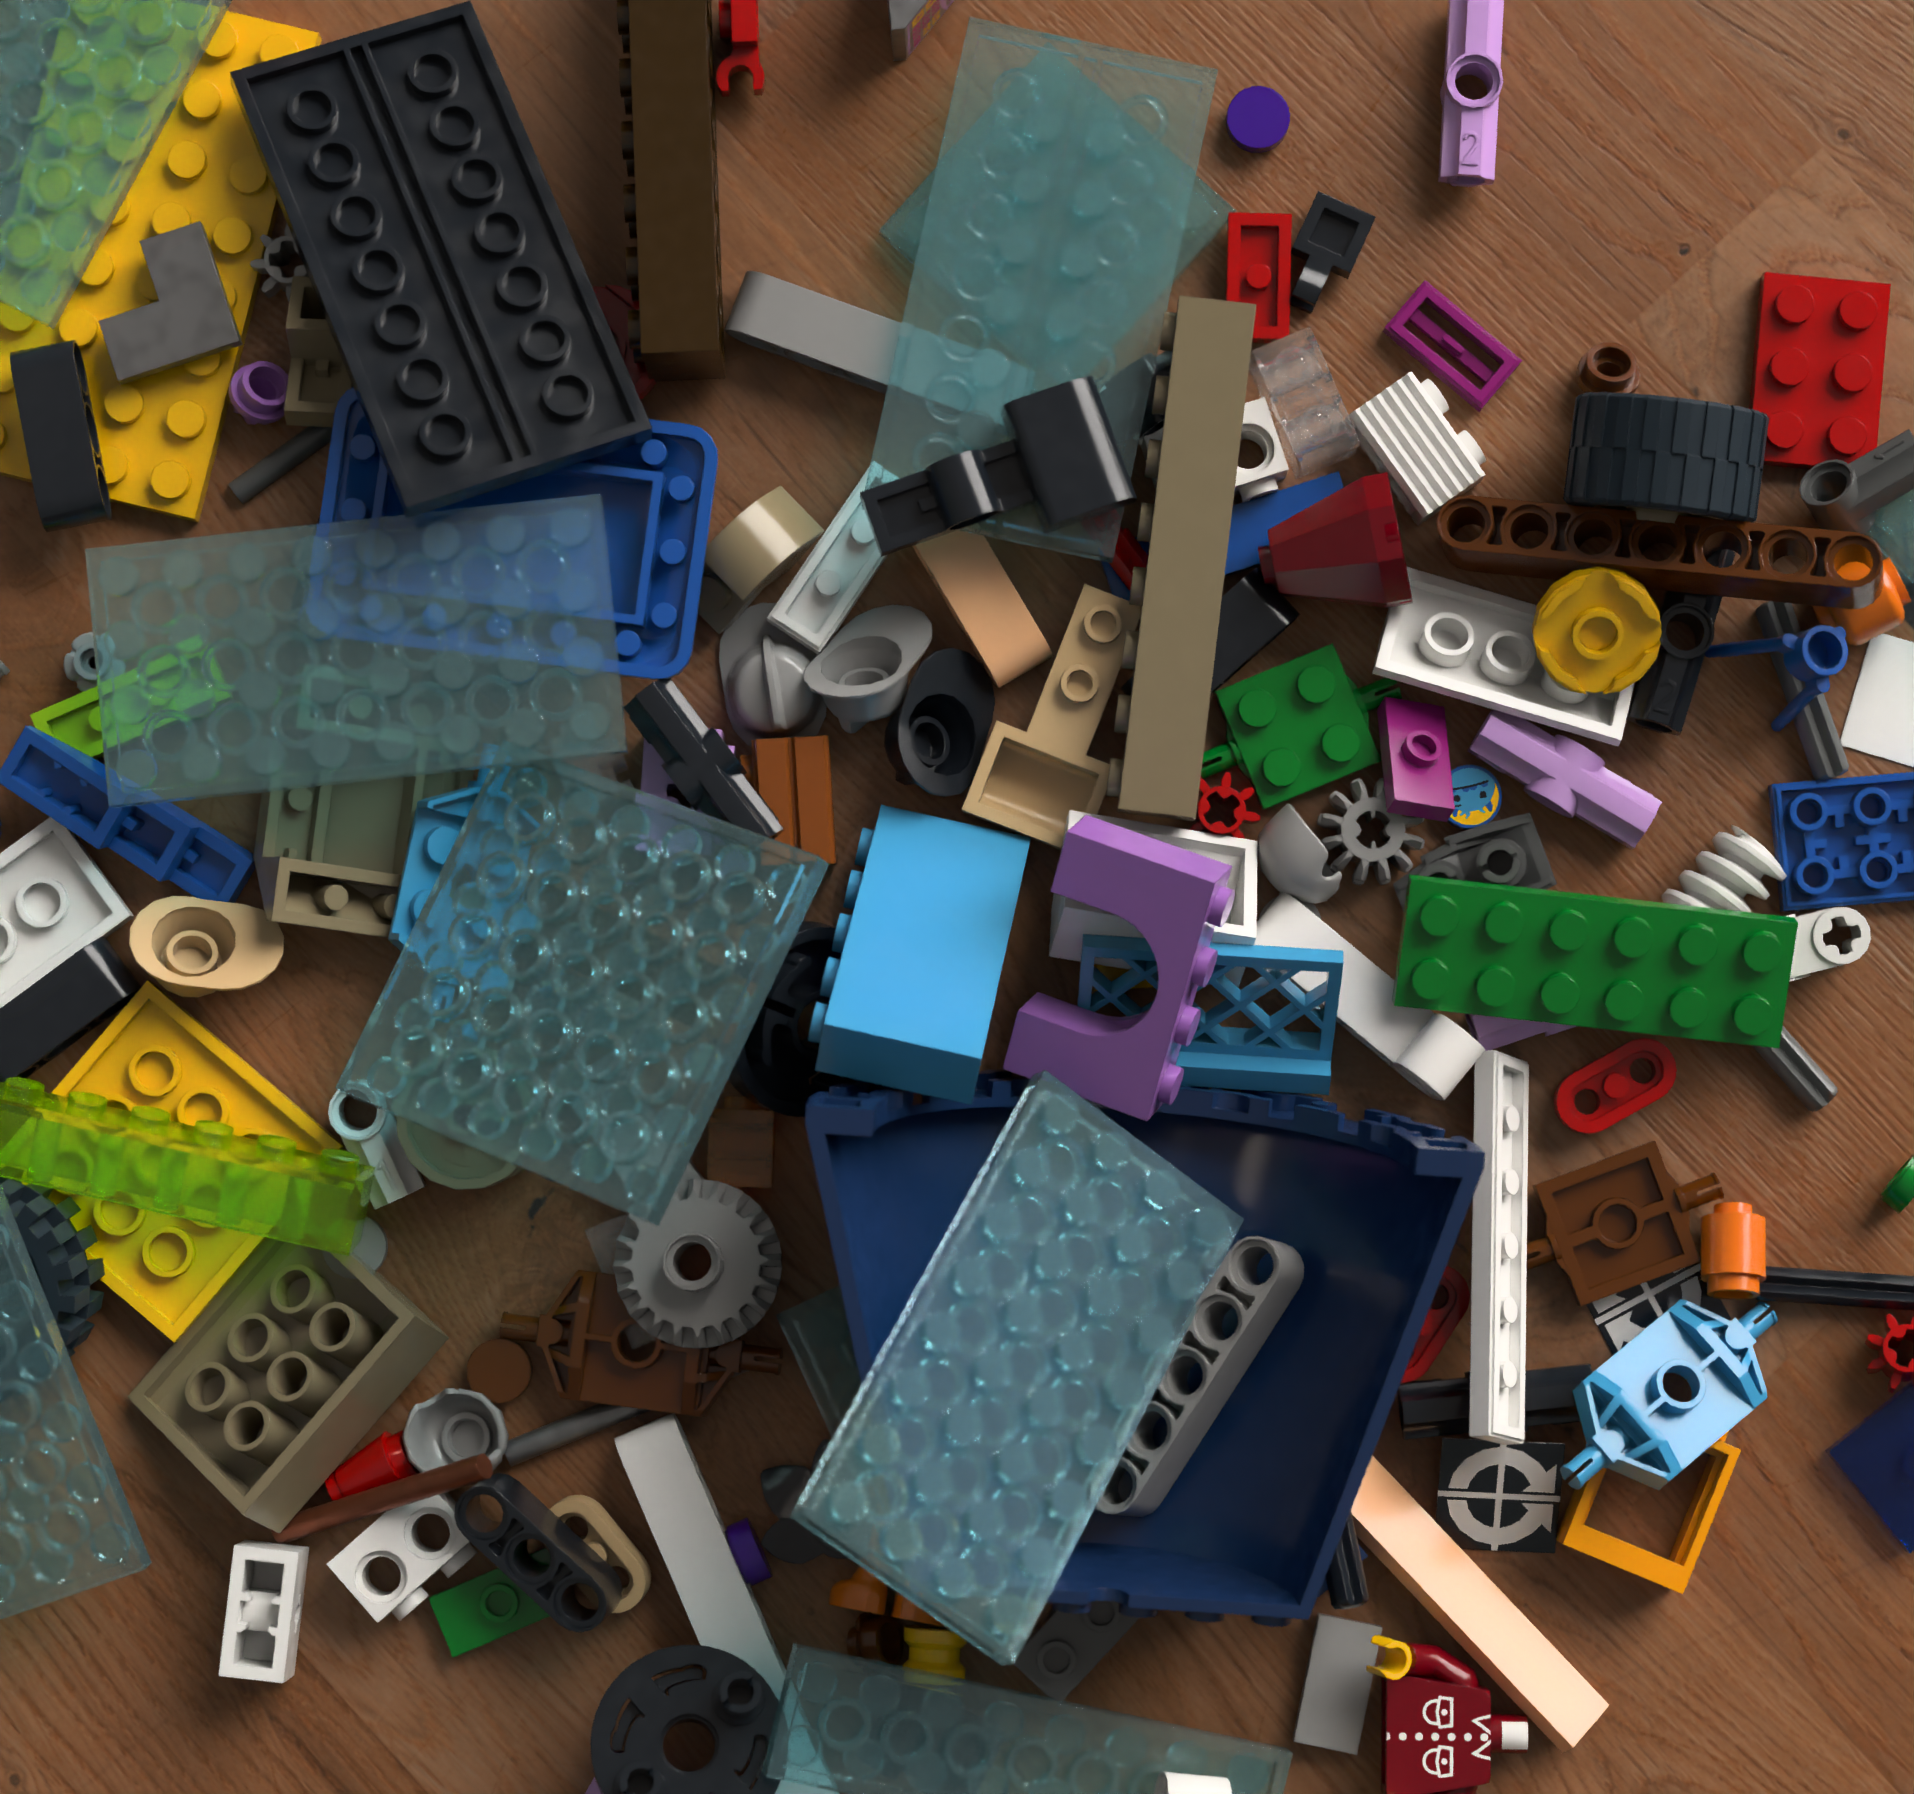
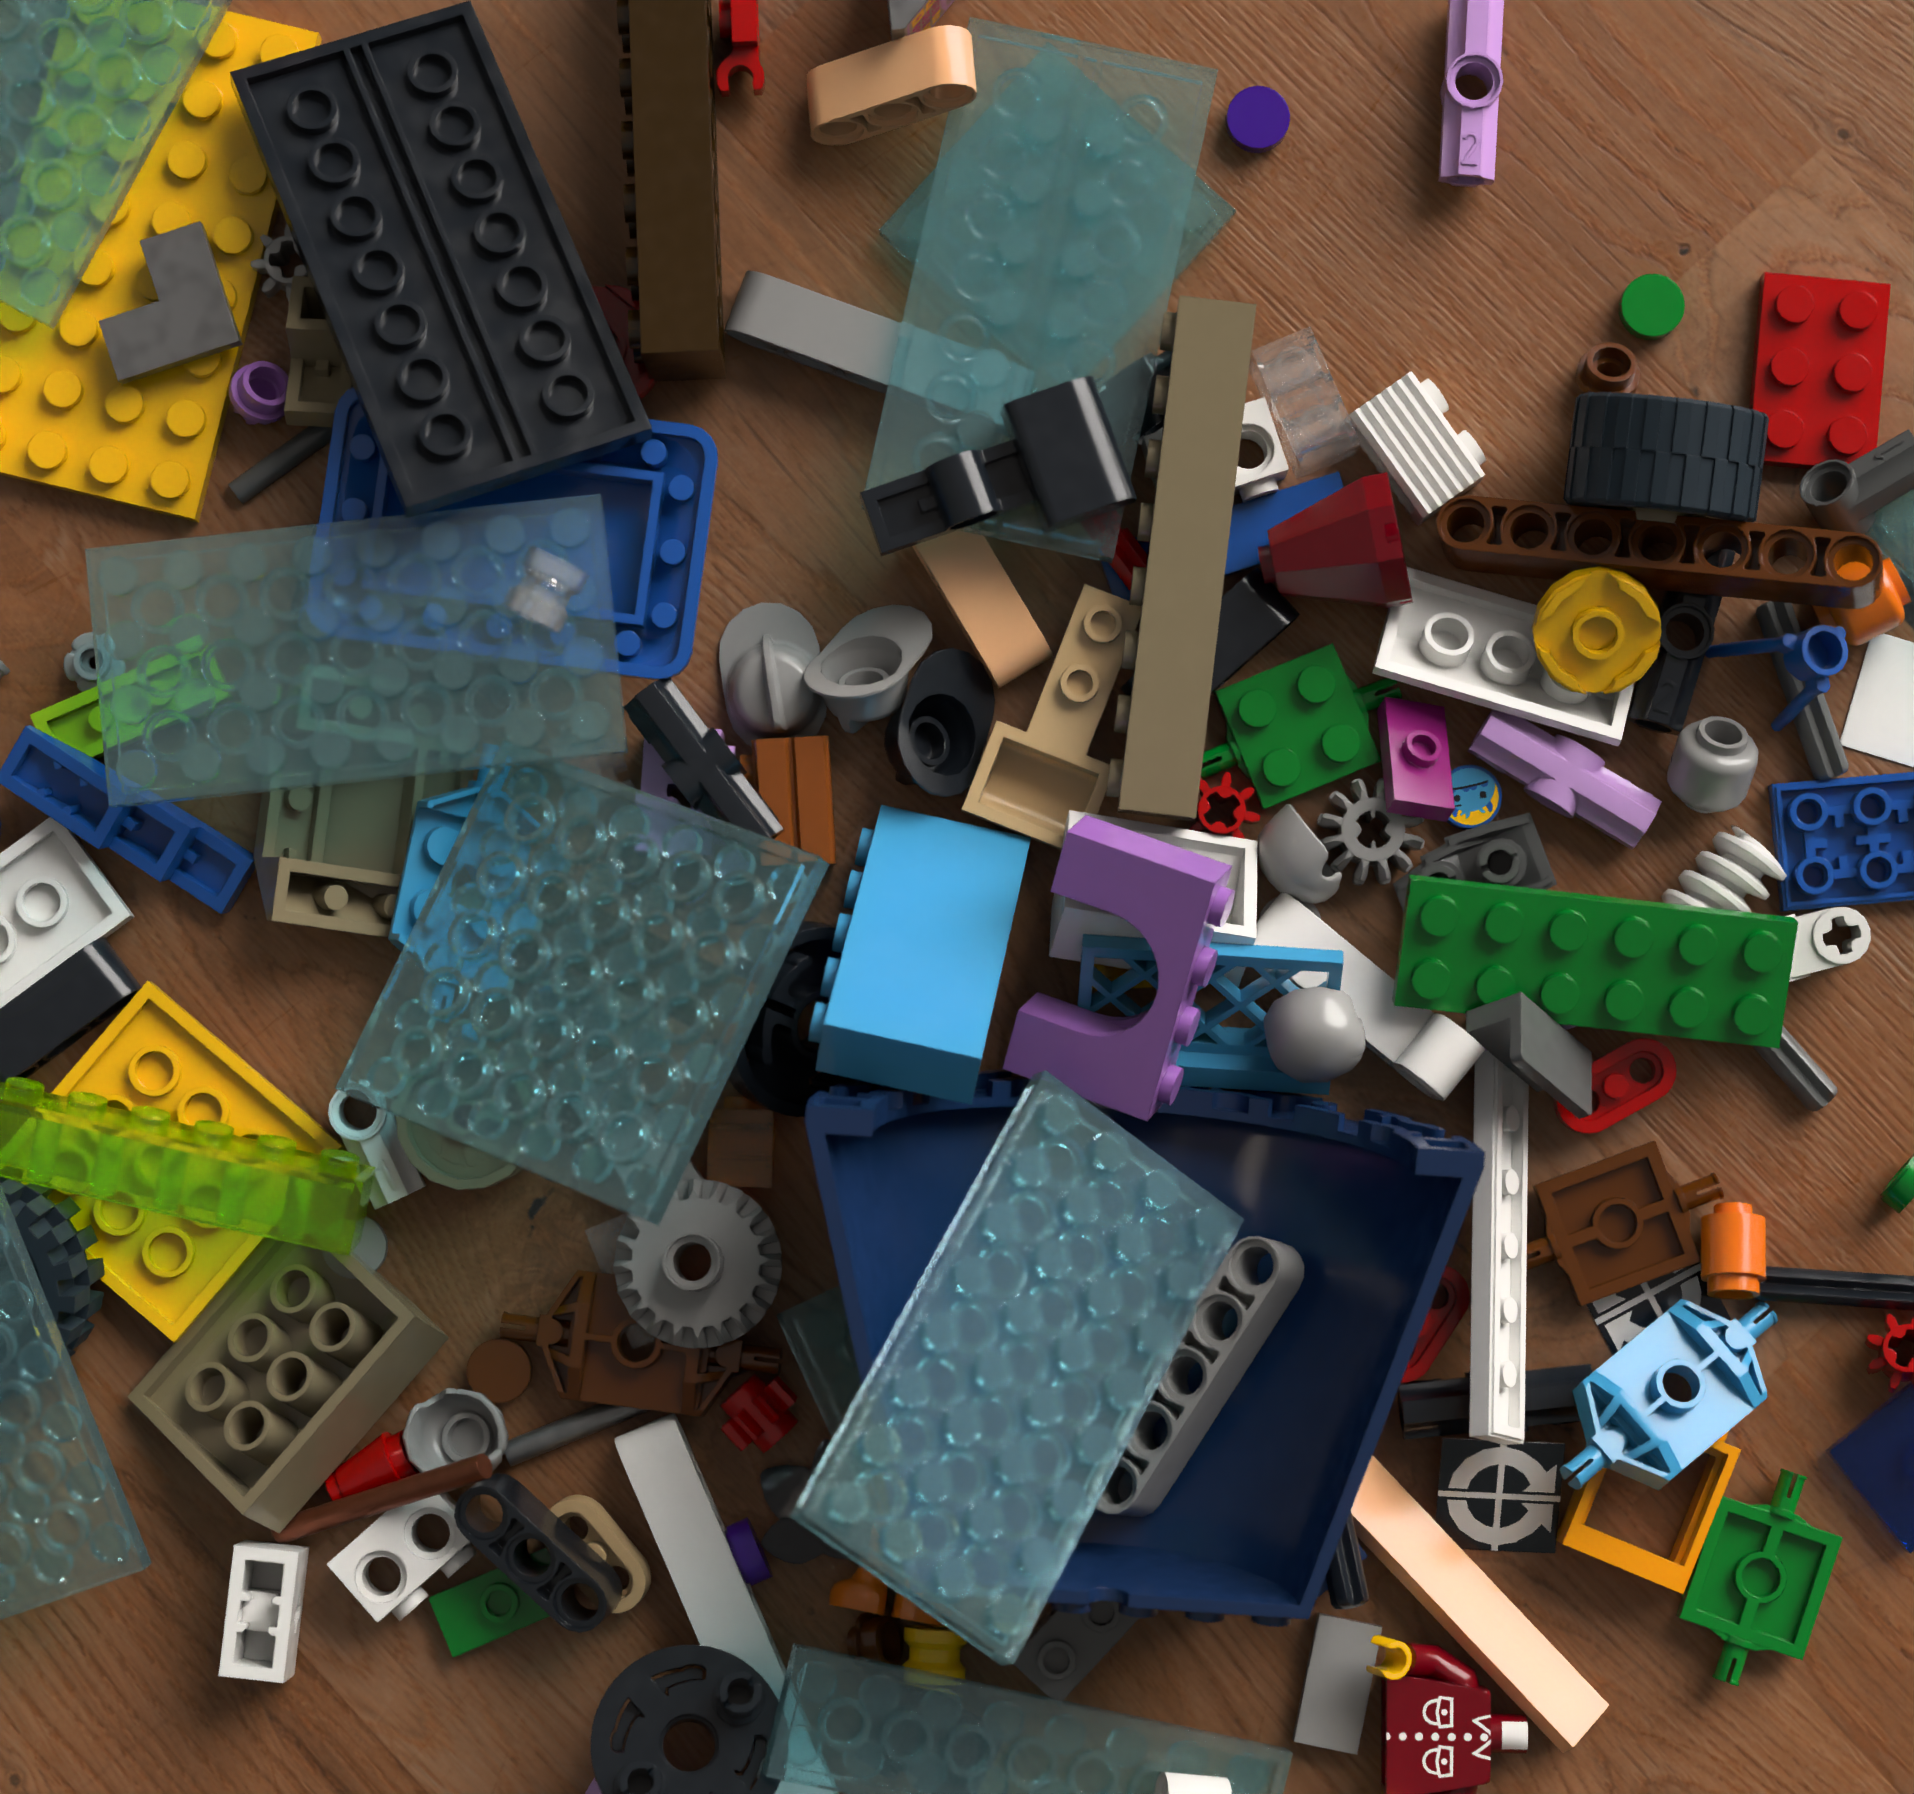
black beam [10,340,112,532] -> none
tan piece [129,896,284,998] -> none
dark tan brick [698,485,825,634] -> none
white tile [767,462,898,655] -> none
red plate [1225,212,1292,344] -> none
black plate [1290,191,1376,314] -> none
magenta tile [1383,280,1522,412] -> none
none -> clear wheel [501,546,589,634]
none -> red gear [720,1373,799,1454]
none -> light nougat beam [806,25,977,146]
none -> light grey hair [1264,986,1366,1083]
none -> dark grey panel [1466,992,1592,1119]
none -> green tile [1618,274,1685,340]
none -> light grey head [1667,716,1758,813]
none -> green plate [1676,1468,1843,1686]

